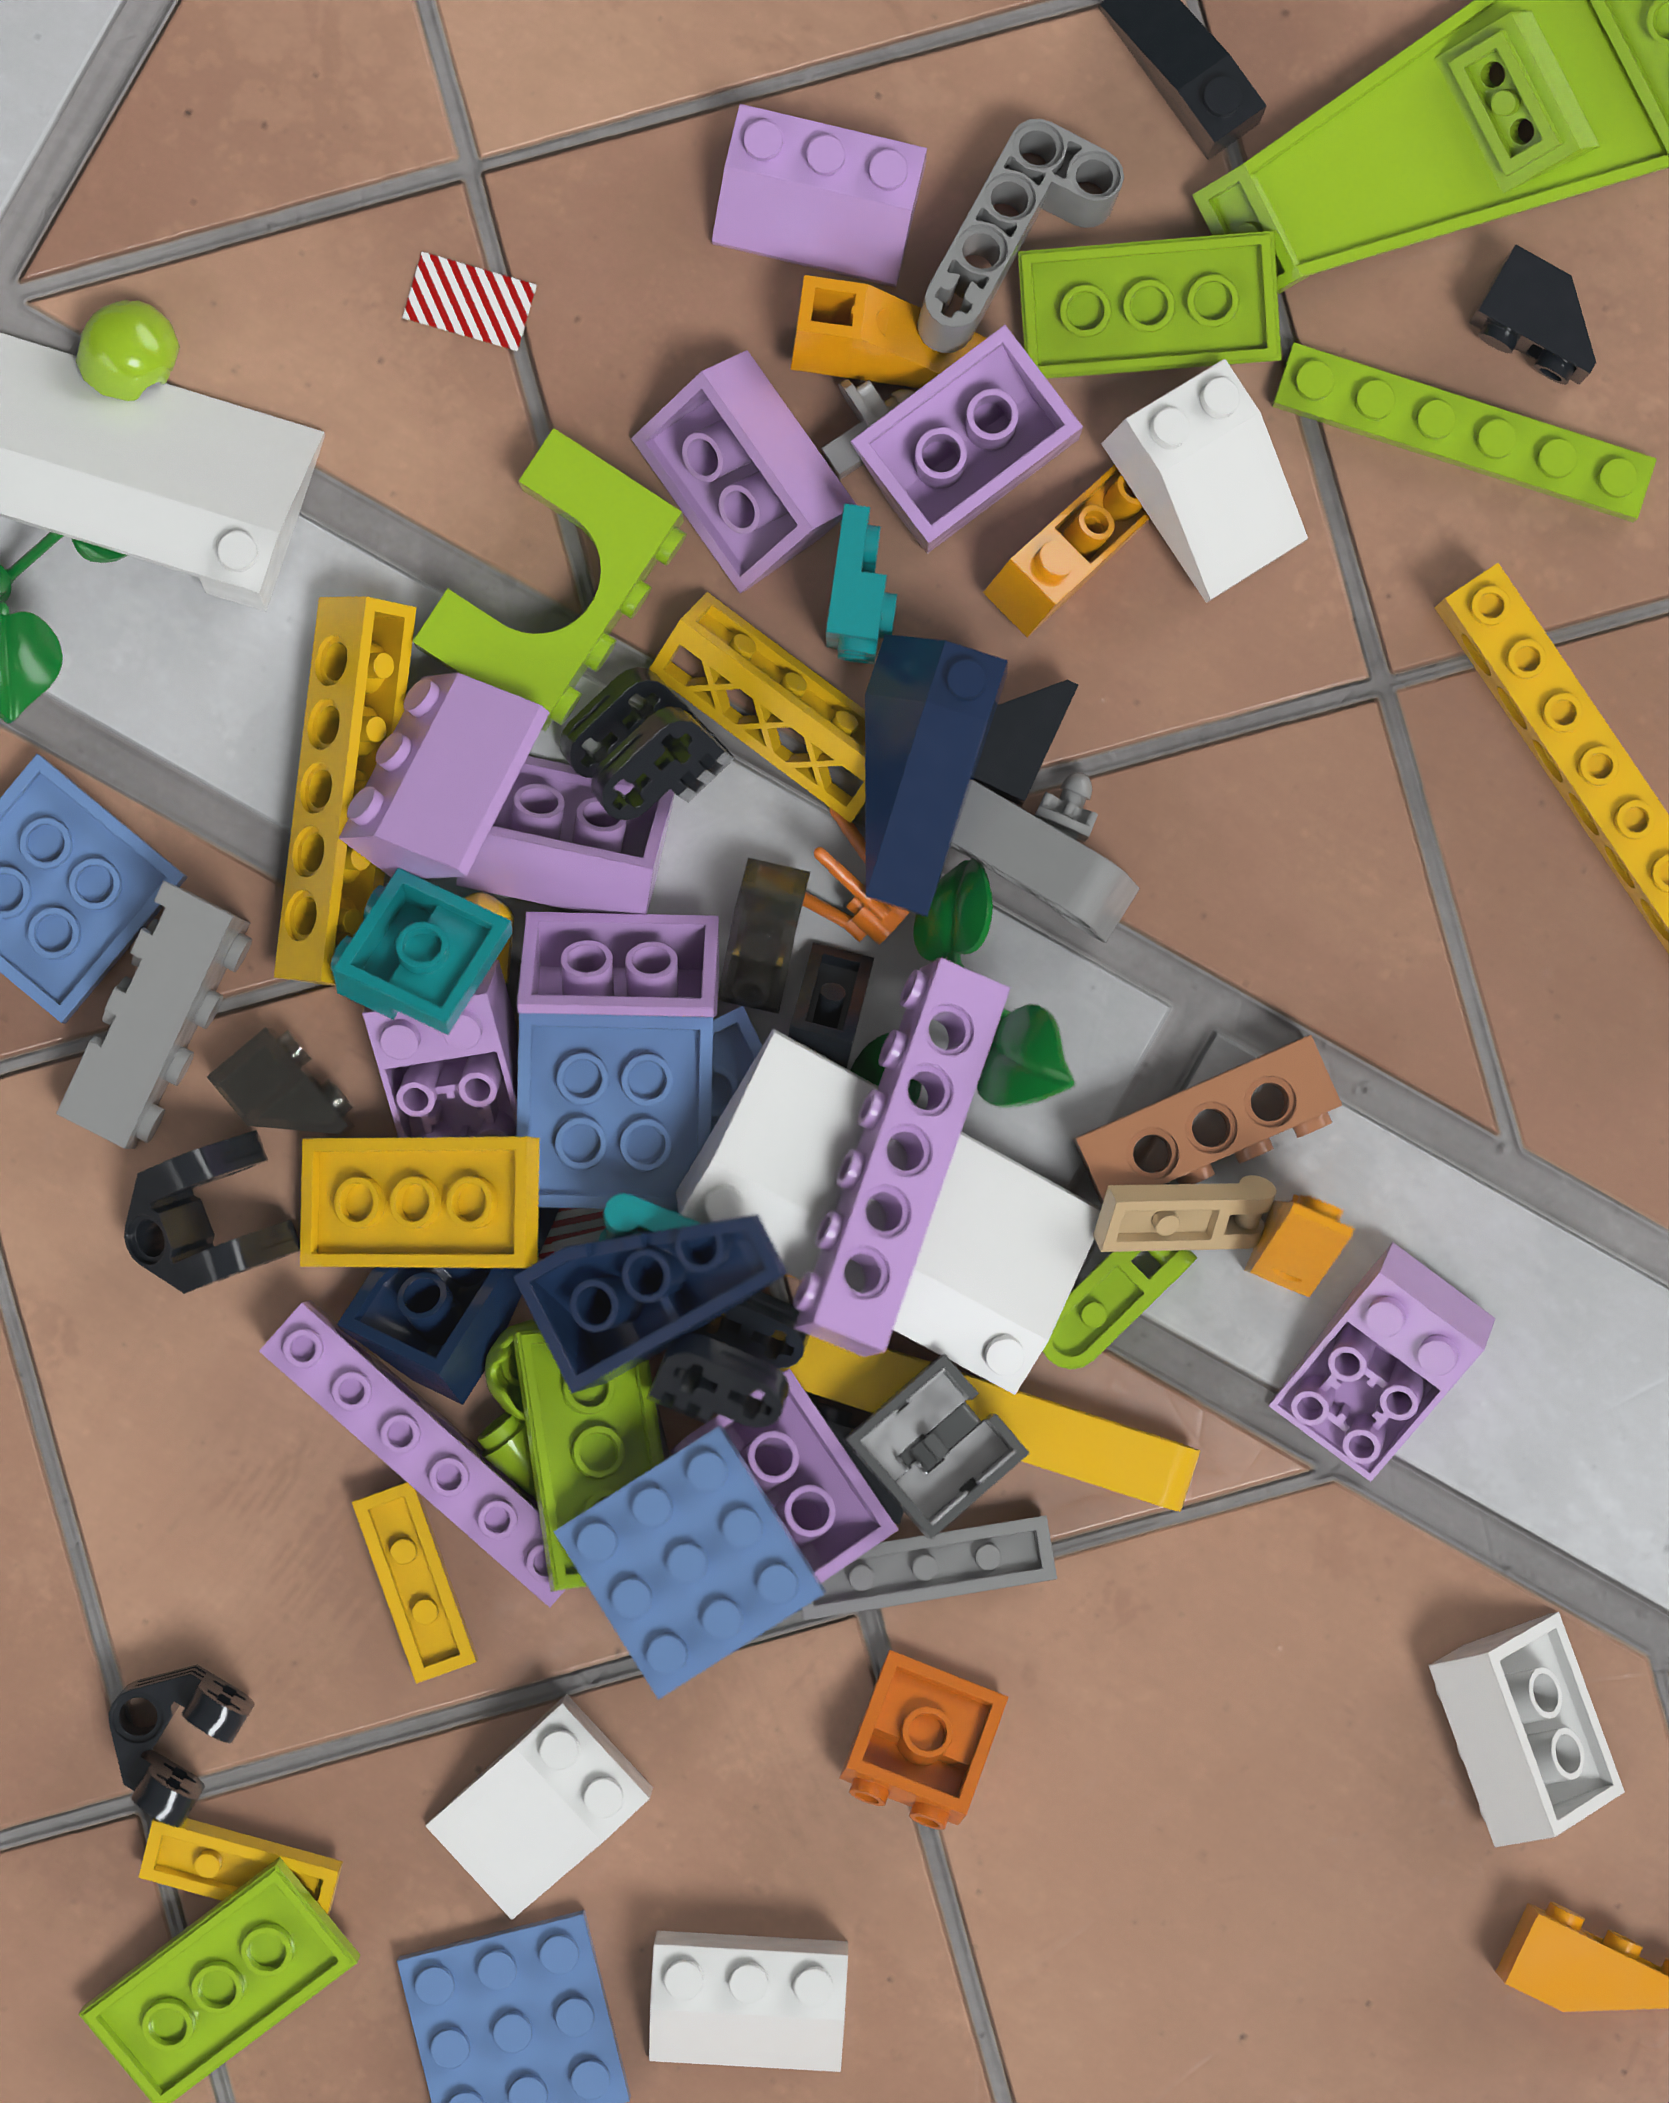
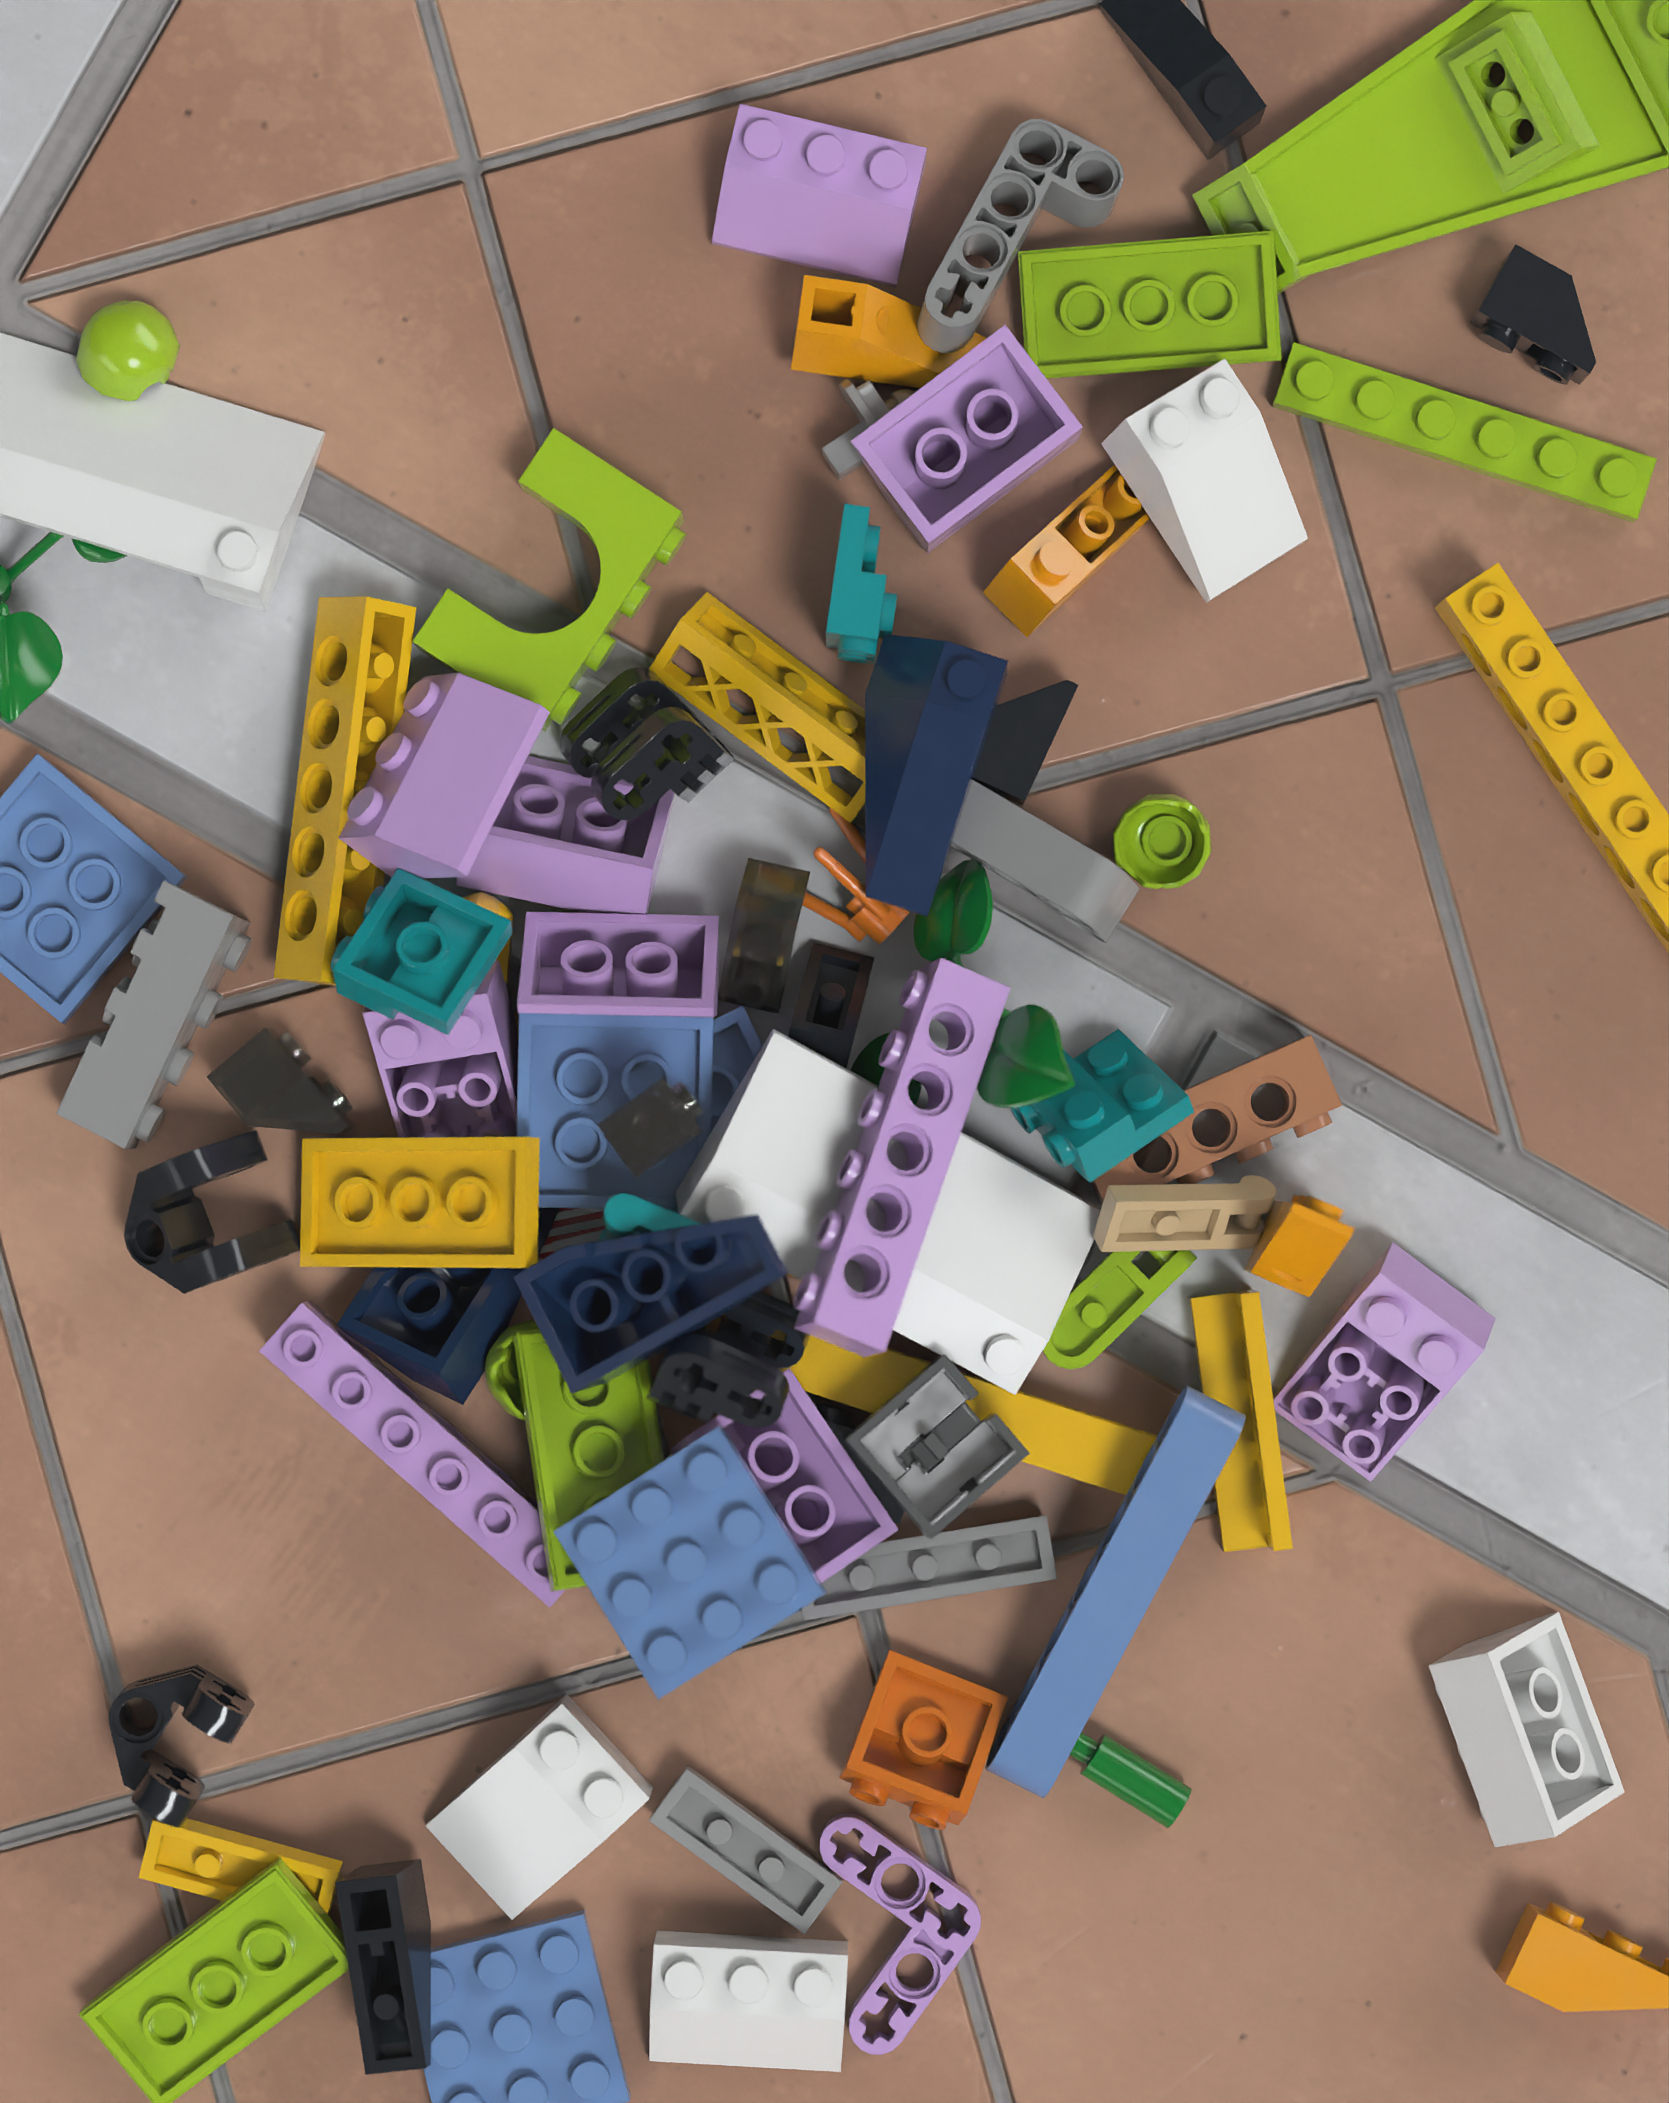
yellow plate [352,1481,478,1684] -> none
sticker [402,252,537,351] -> none
lime cone [477,1411,537,1501] -> none
lavender slope [631,350,856,593] -> none
light grey piece [1034,772,1098,842] -> none
none -> black slope [335,1859,431,2075]
none -> clear smoke slope [596,1078,704,1178]
none -> light grey plate [649,1765,843,1934]
none -> lavender beam [820,1813,981,2055]
none -> medium blue beam [985,1386,1246,1798]
none -> teal plate [1010,1029,1194,1183]
none -> green cylinder [1070,1732,1192,1828]
none -> lime hair [1112,794,1212,889]
none -> yellow fence [1189,1289,1293,1552]

